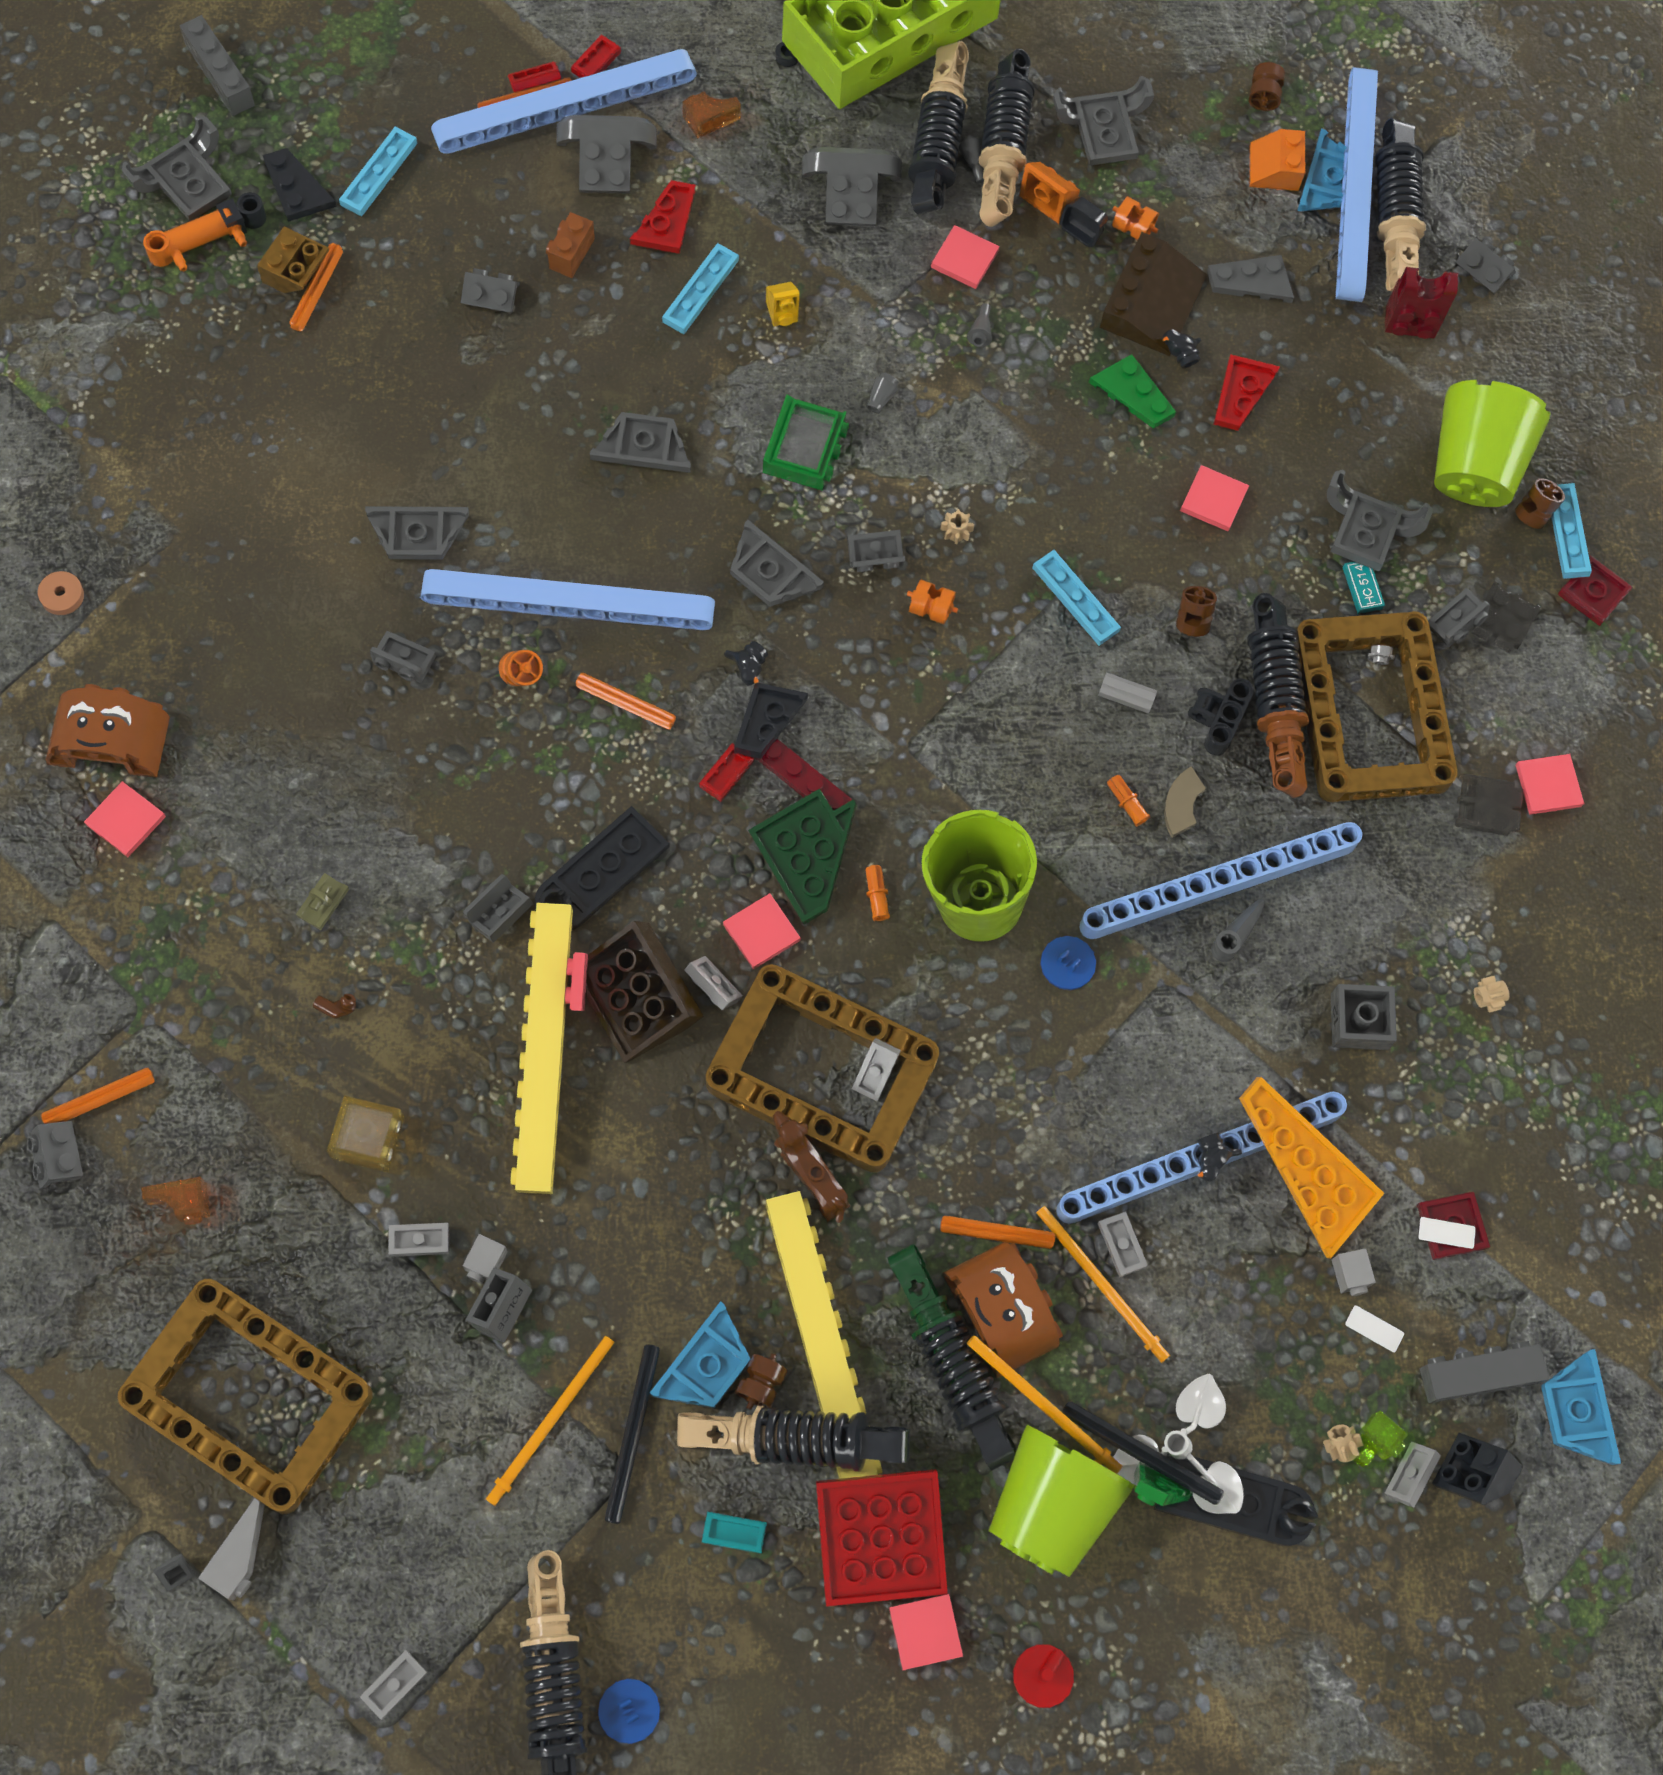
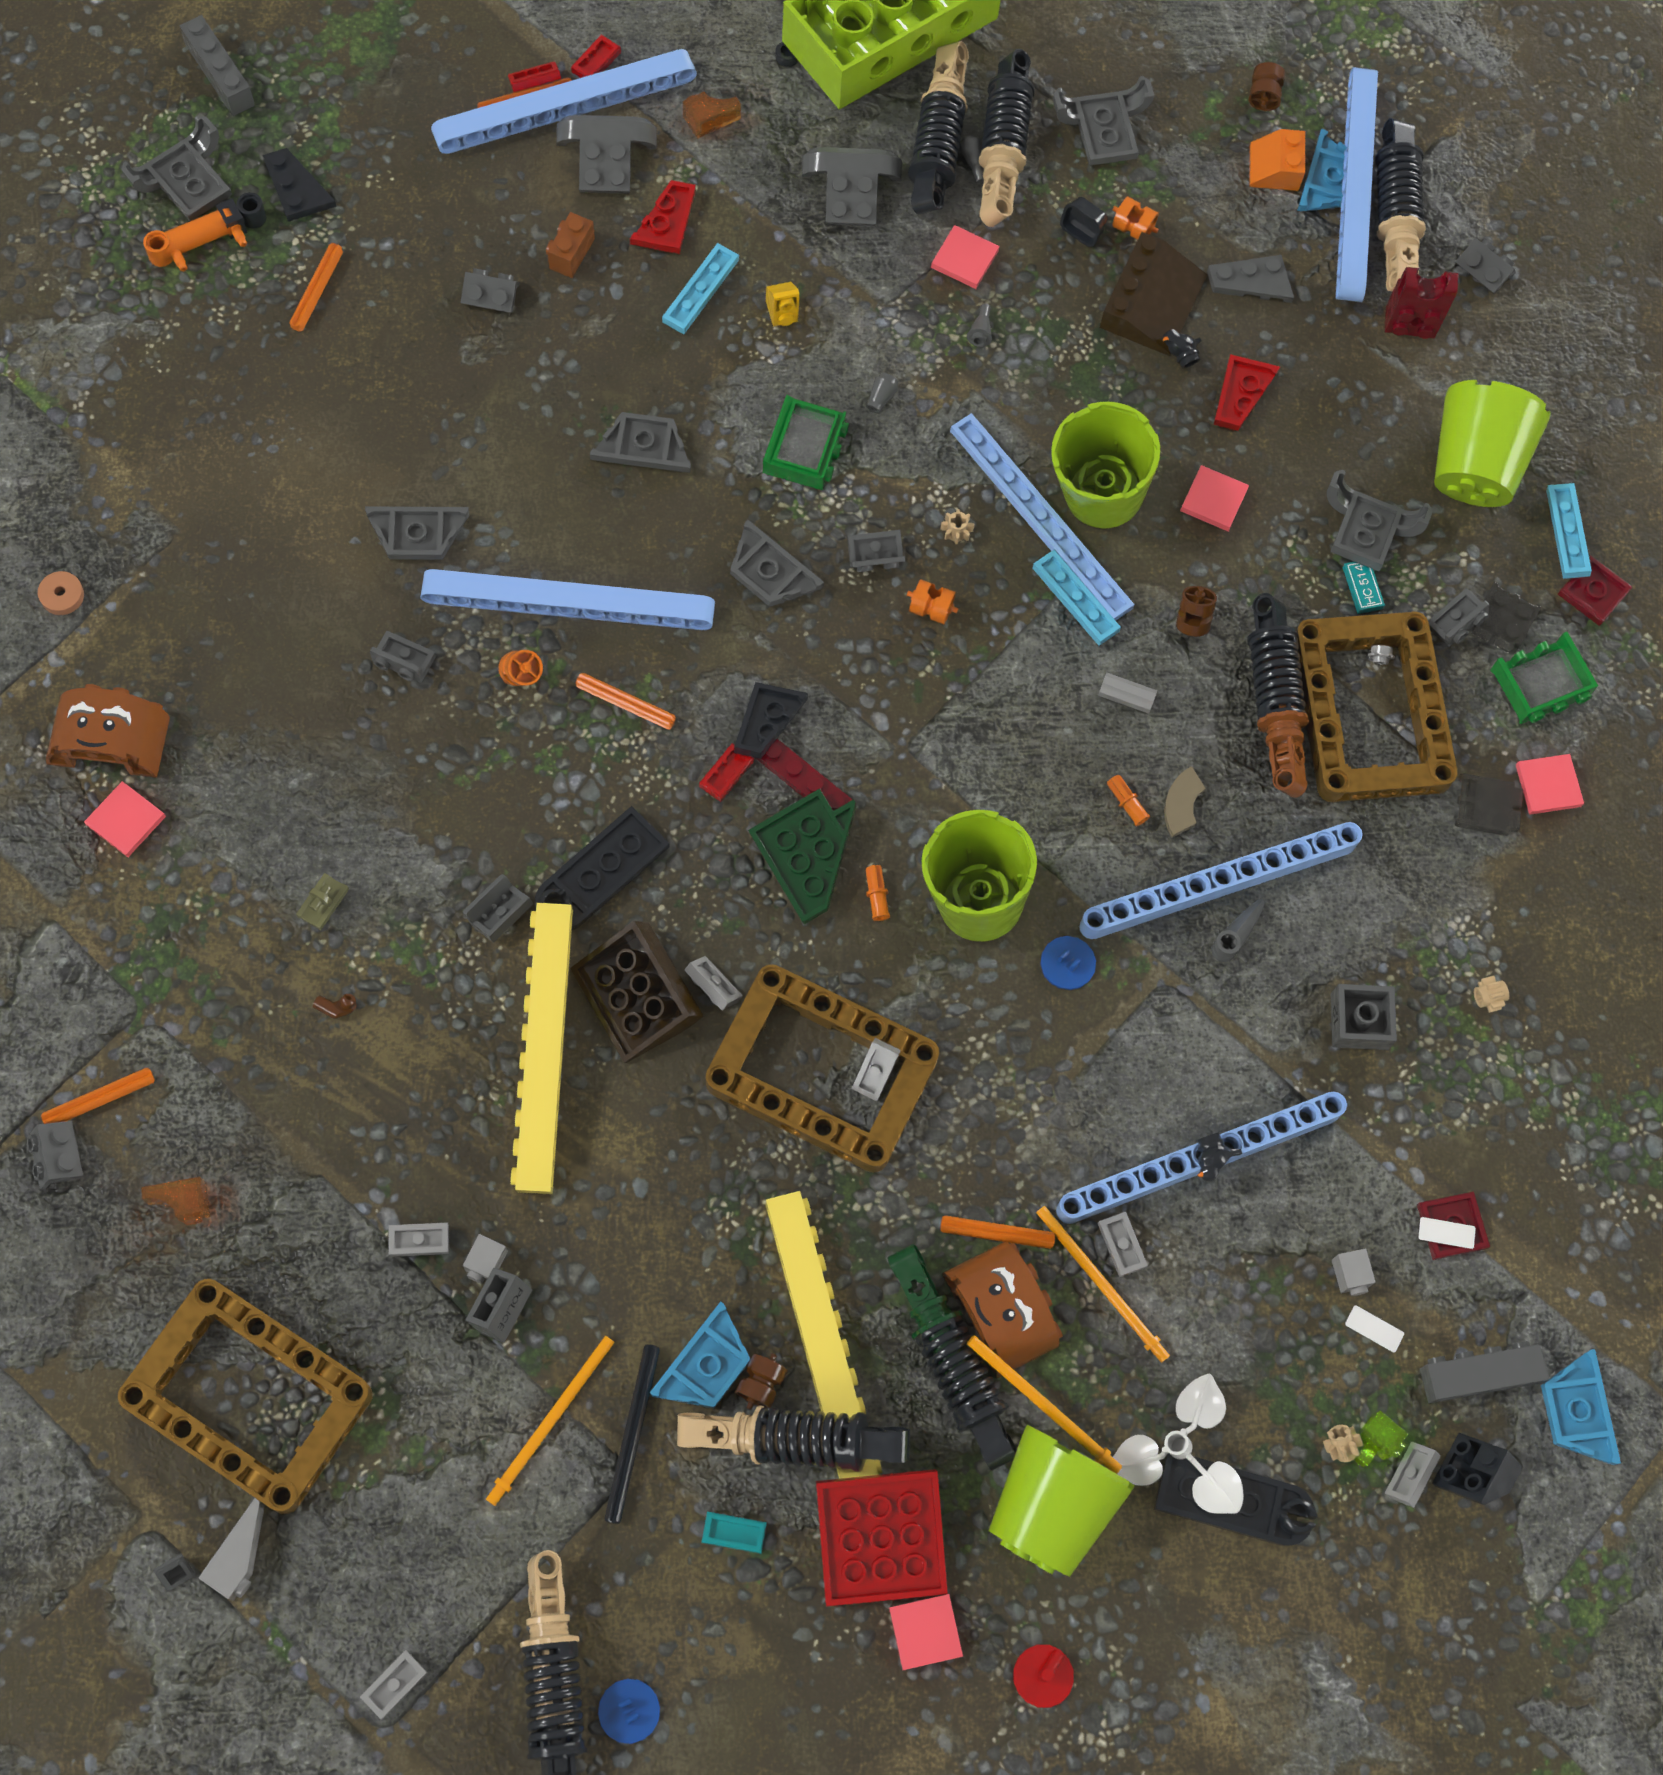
pearl gold slope [257,226,329,293] -> none
piece [327,1096,405,1172] -> none
medium azure plate [339,127,417,217] -> none
coral tile [565,952,588,1011] -> none
coral tile [723,893,801,970] -> none
black animal [724,641,768,686] -> none
reddish brown animal [773,1111,850,1223] -> none
orange slope [1019,162,1080,224] -> none
black axle [1062,1402,1224,1505] -> none
green wing [1089,354,1176,429] -> none
green wing [1134,1462,1193,1506] -> none
black piece [1188,678,1254,756] -> none
light orange wing [1239,1077,1384,1259] -> none
reddish brown wheel [1515,478,1565,529] -> none
none -> light blue plate [950,413,1134,621]
none -> lime cone [1051,402,1160,529]
none -> window [1490,632,1598,724]

